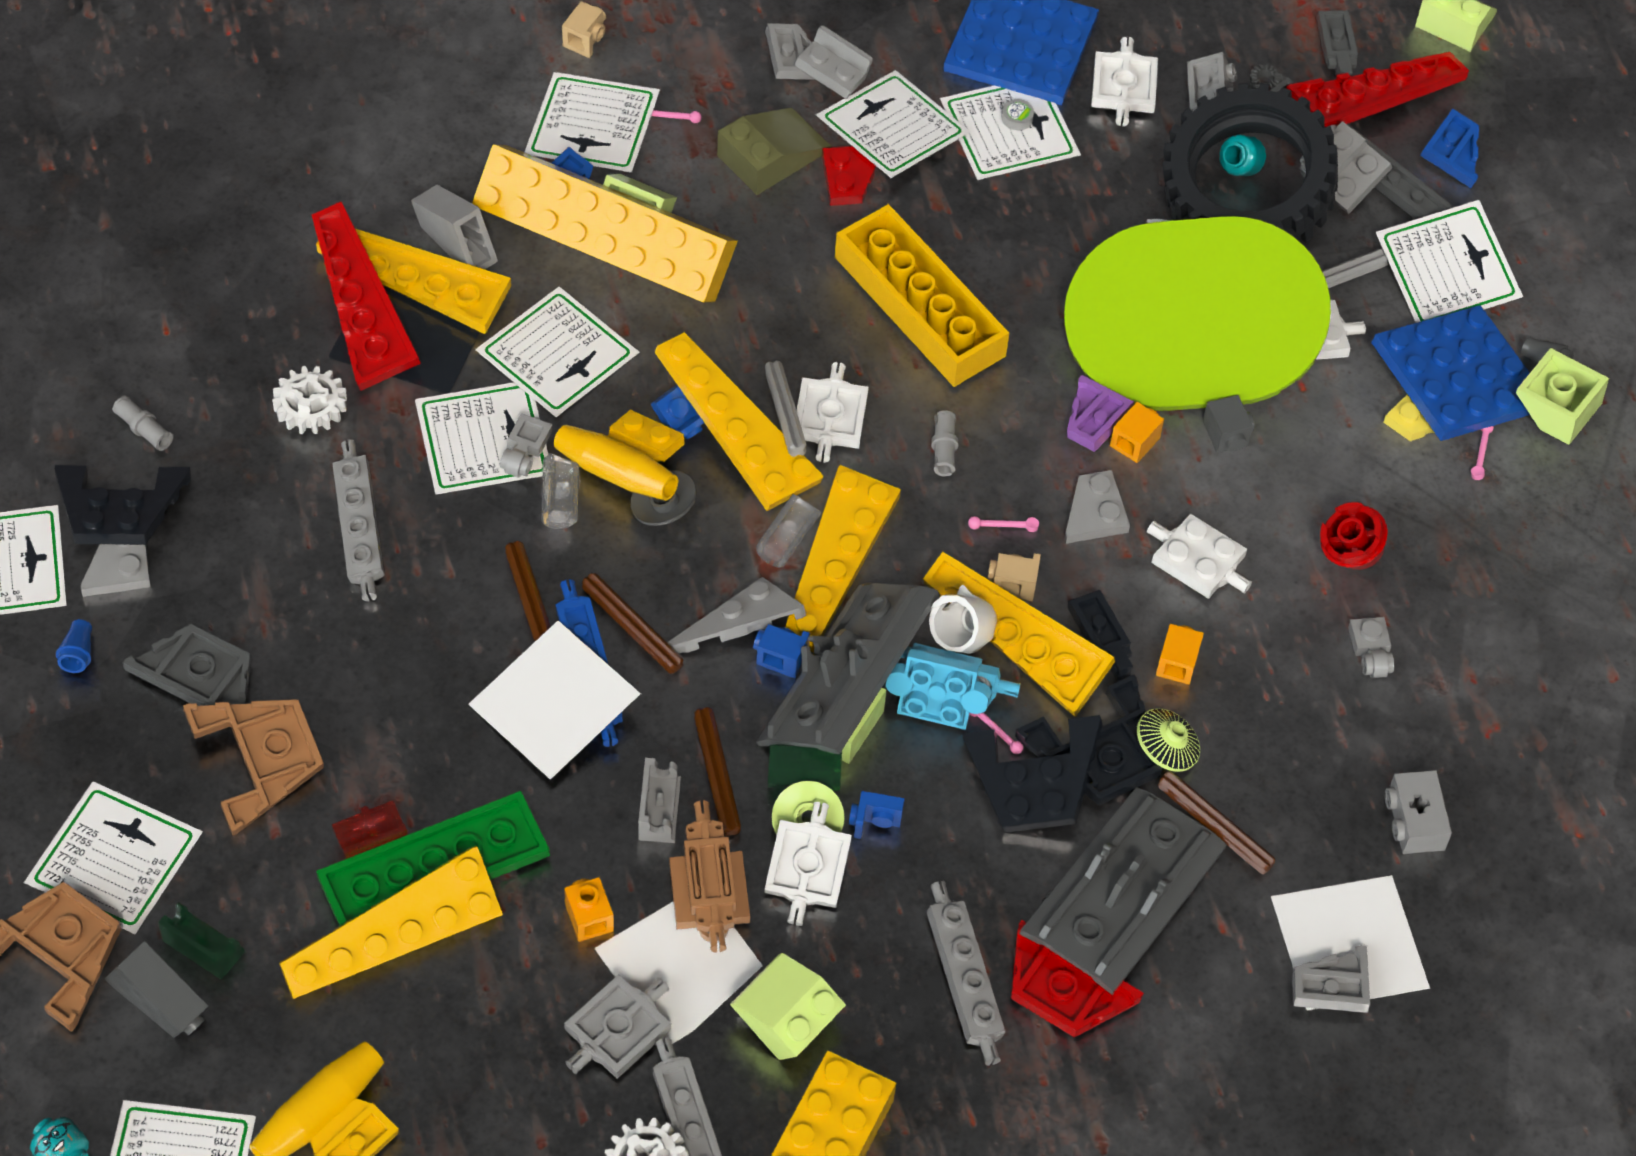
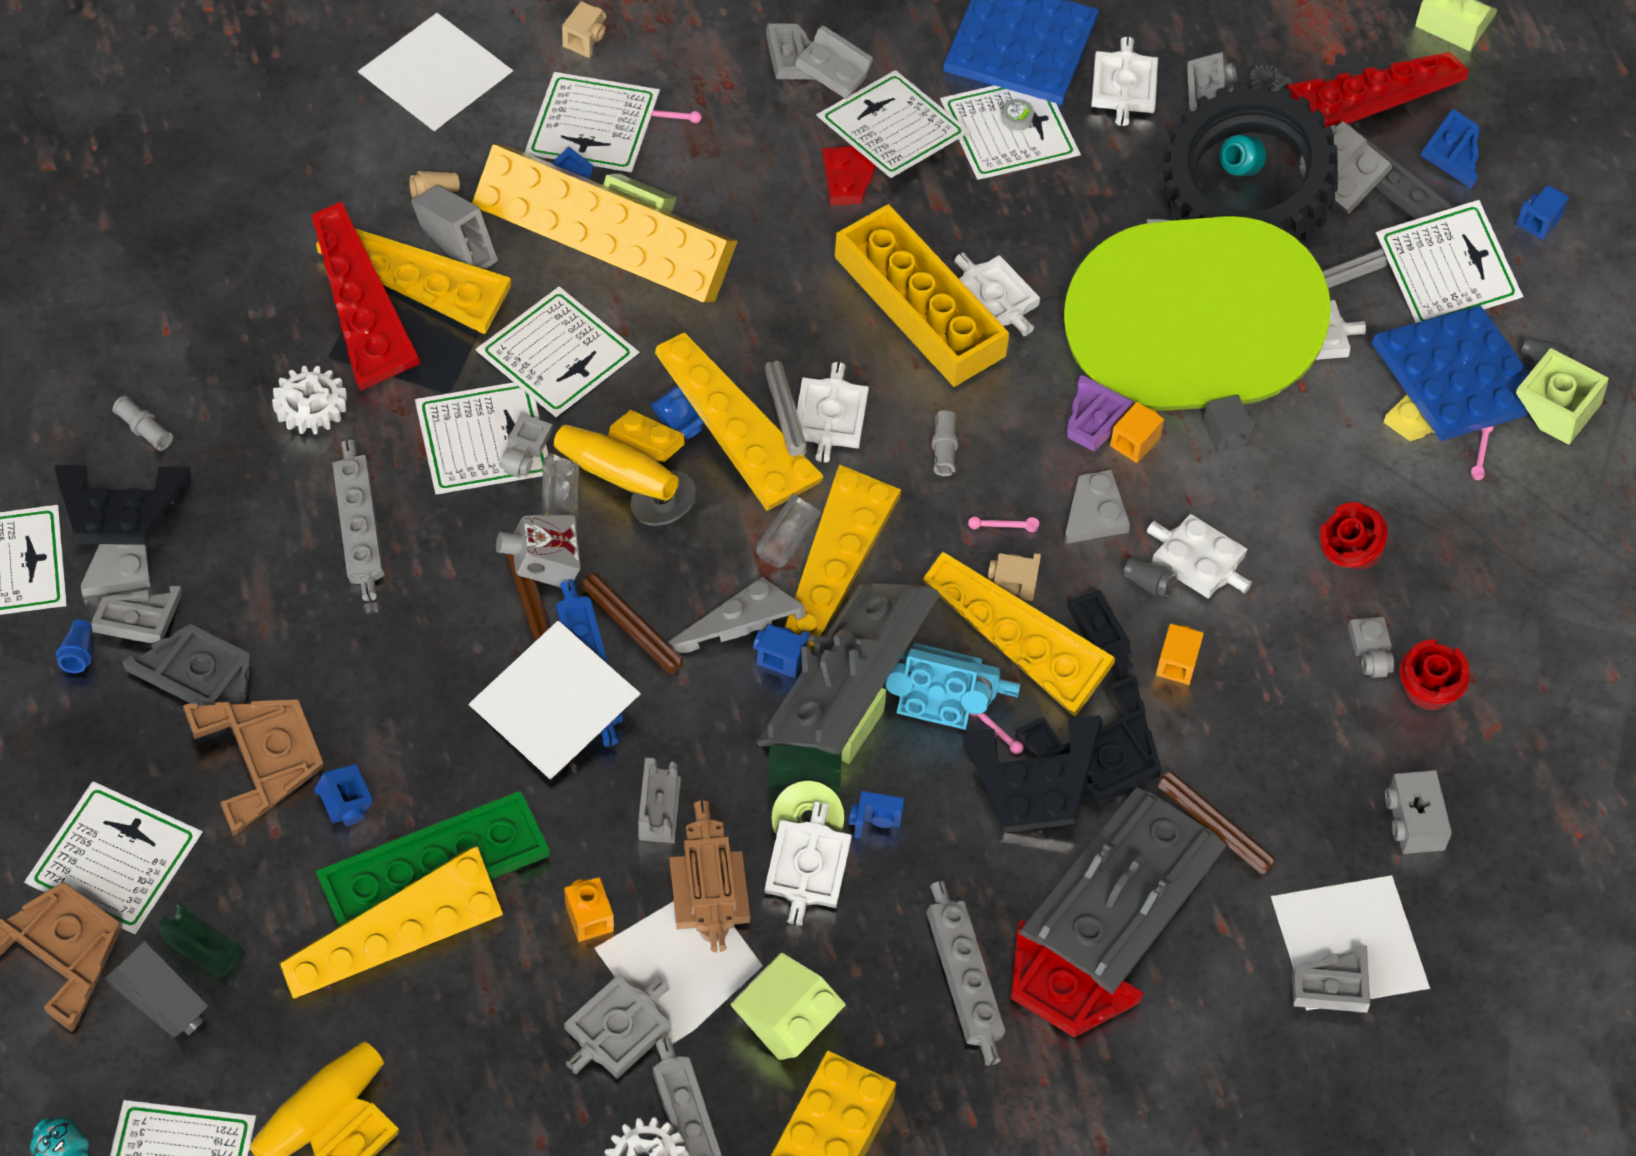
clear red hips [332,800,408,859] -> none
reddish brown axle [694,707,741,836] -> none
olive slope [717,107,832,195] -> none
white piece [929,585,997,654] -> none
dish [1137,708,1200,772] -> none
dark grey hinge [1316,10,1358,79] -> none
none -> light grey wing [91,586,182,644]
none -> blue brick [314,764,373,826]
none -> white sticker [358,13,513,131]
none -> tan cone [409,171,460,199]
none -> light grey torso [496,515,581,588]
none -> white plate [954,253,1040,336]
none -> dark grey cone [1123,558,1178,598]
none -> red cone [1400,639,1470,710]
none -> blue brick [1516,185,1569,241]

